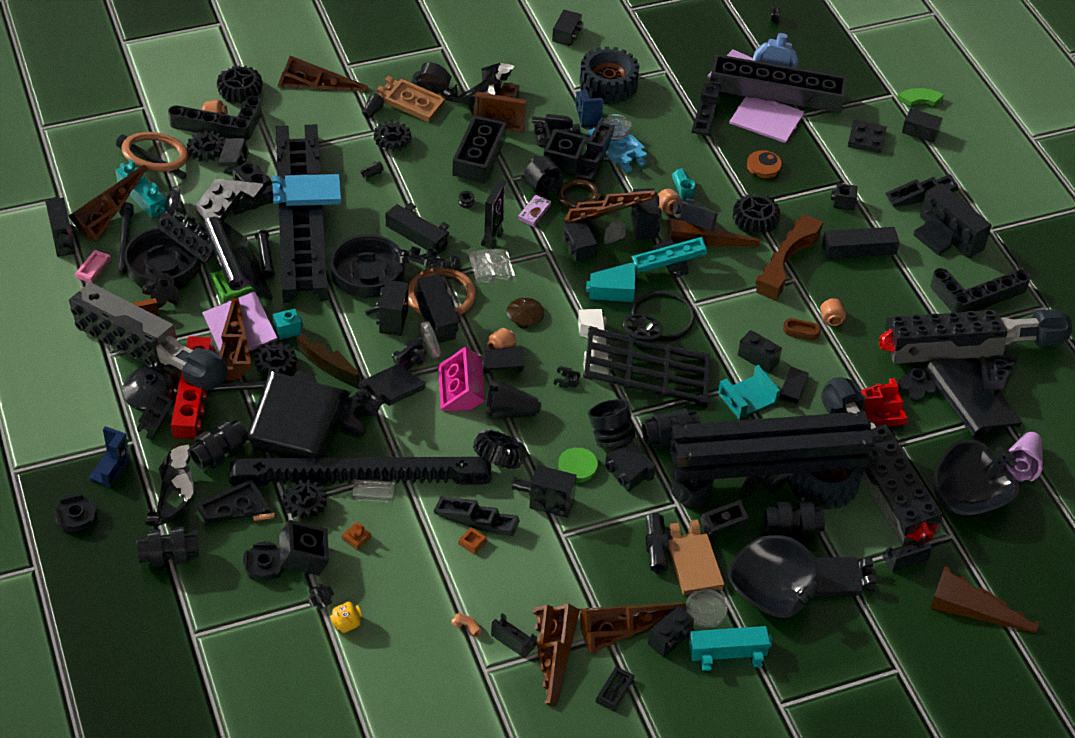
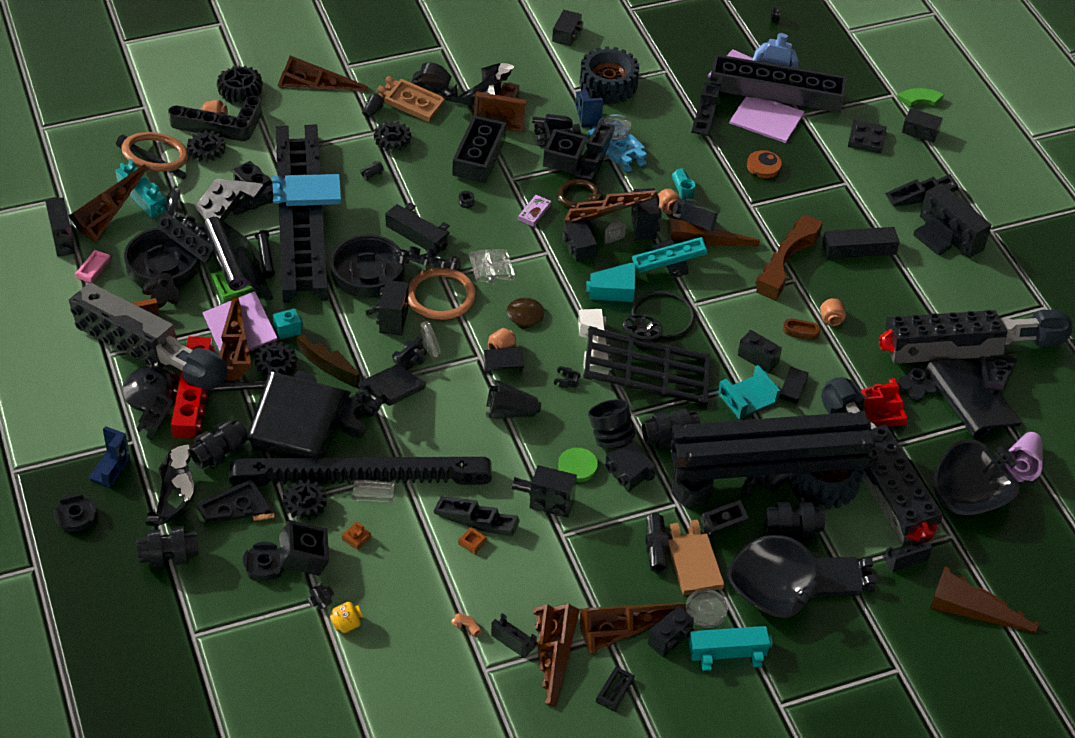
black piece [118,202,134,273] -> none
black hinge [218,138,249,174] -> none
black piece [415,274,460,345] -> none
dark pink slope [438,347,485,411] -> none
black gear [473,429,527,469] -> none
black tile [481,179,506,249] -> none
black brick [521,156,564,197] -> none
black gear [732,193,781,235] -> none
black brick [831,183,858,210] -> none
black beam [930,268,1031,313] -> none

